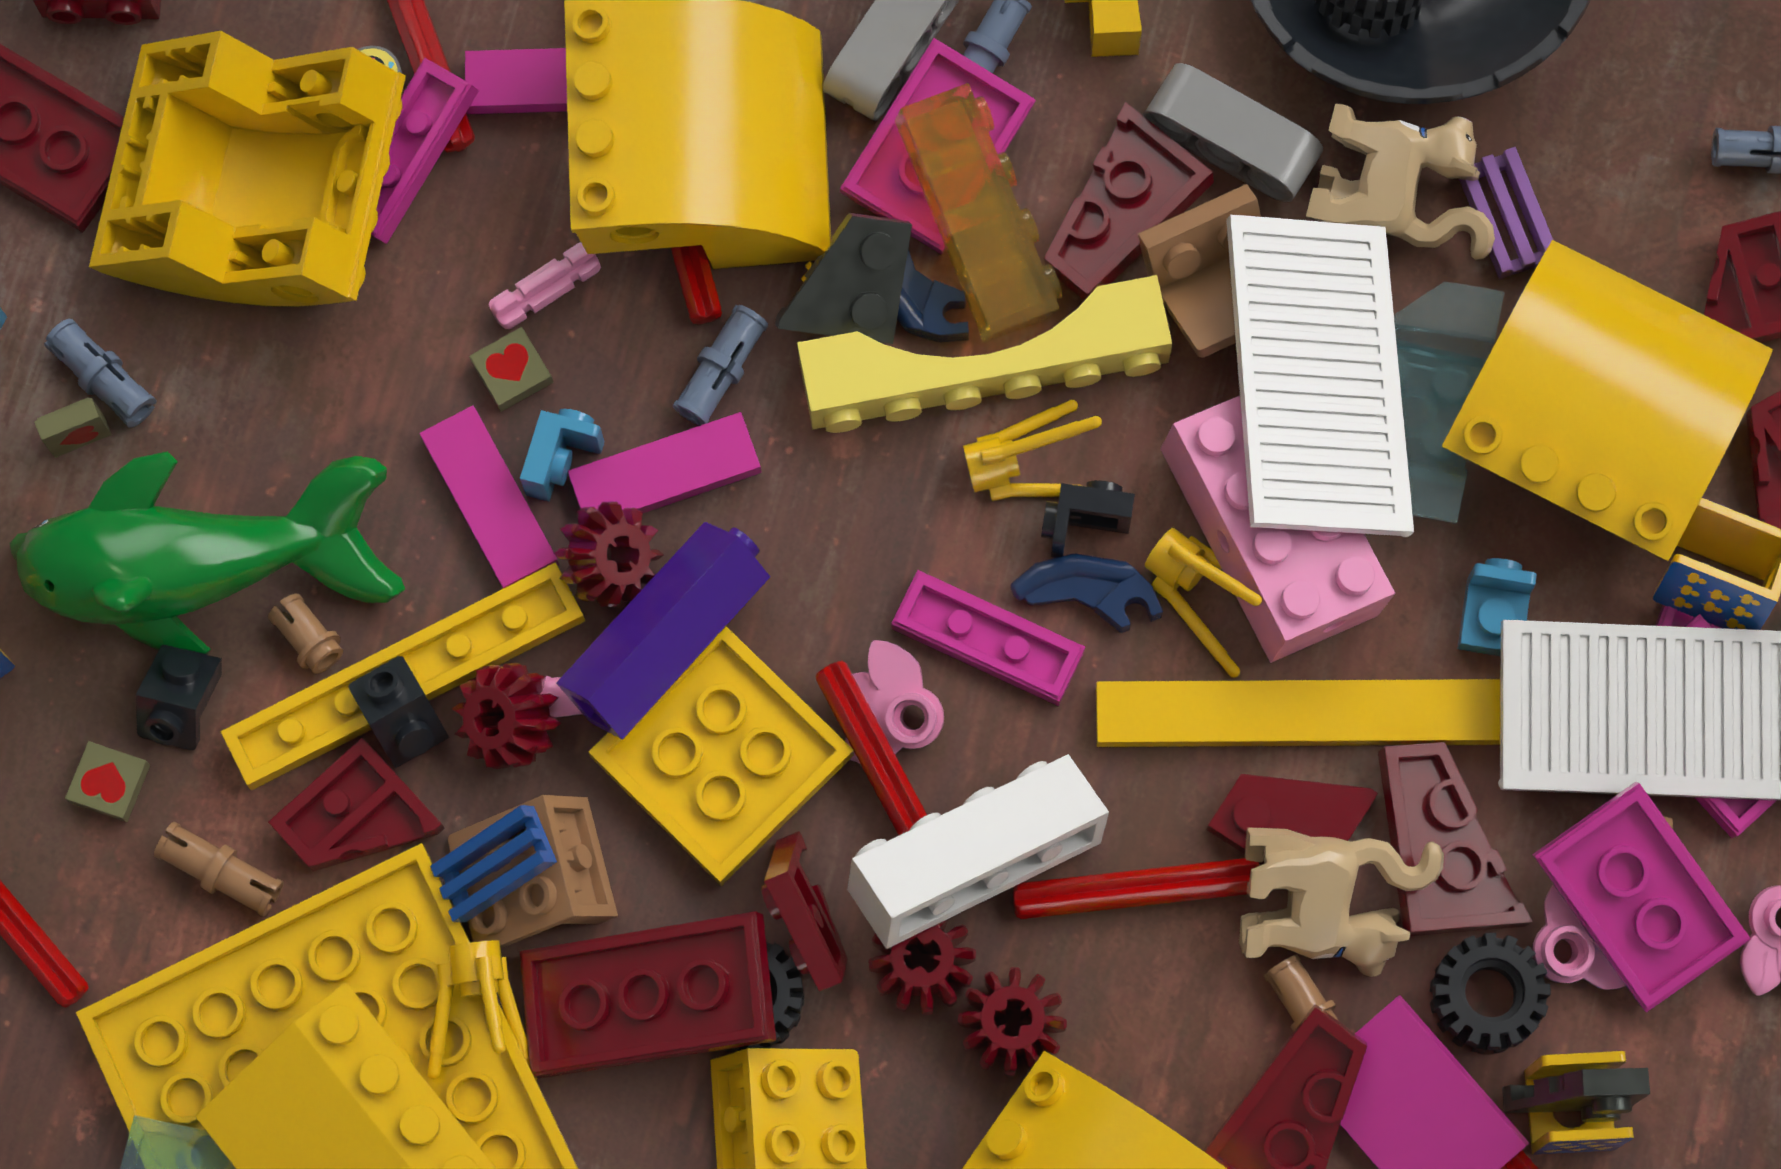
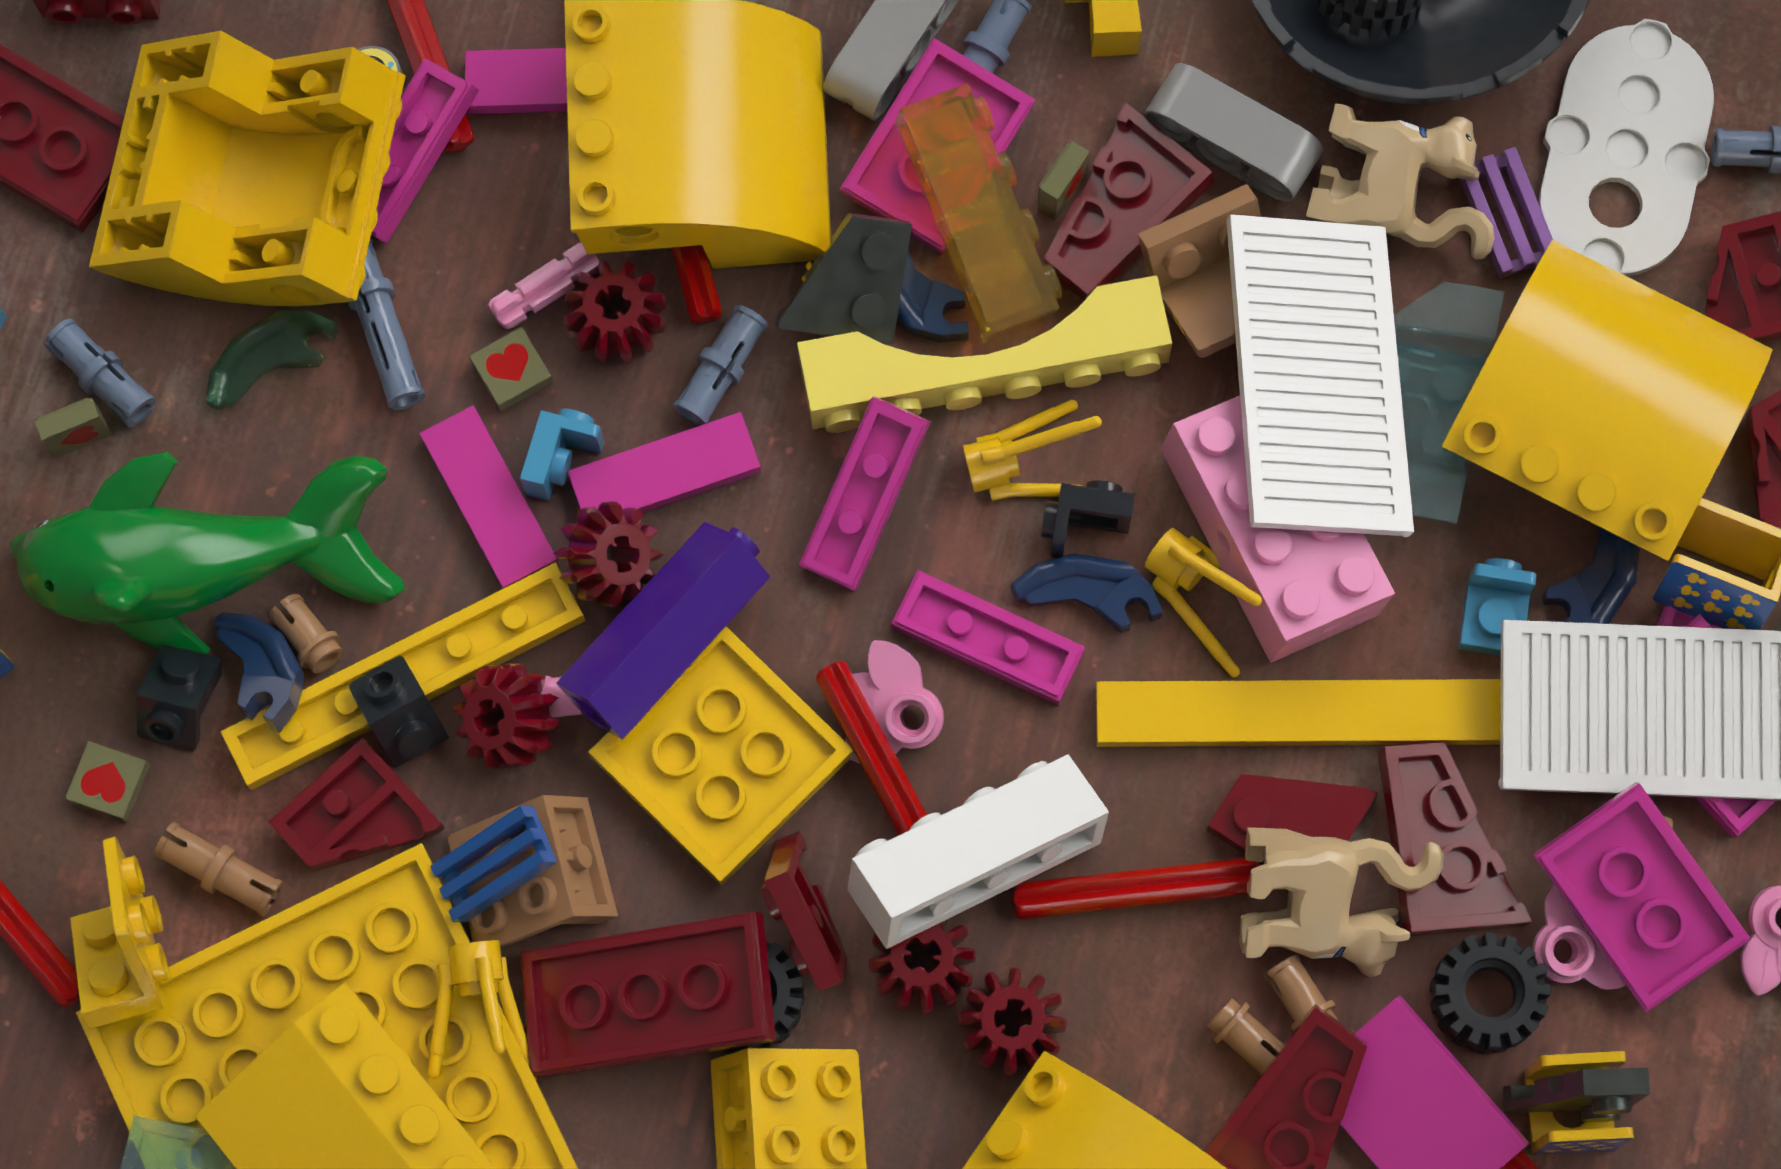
none -> yellow bracket [70,836,170,1029]
none -> clear green piece [205,310,339,410]
none -> dark blue piece [214,612,304,733]
none -> sand blue pin [348,237,425,410]
none -> dark red gear [564,260,667,364]
none -> dark pink tile [798,396,931,591]
none -> olive tile [1037,141,1090,220]
none -> medium nougat pin [1207,998,1284,1076]
none -> white piece [1539,19,1714,277]
none -> dark blue piece [1543,527,1640,624]

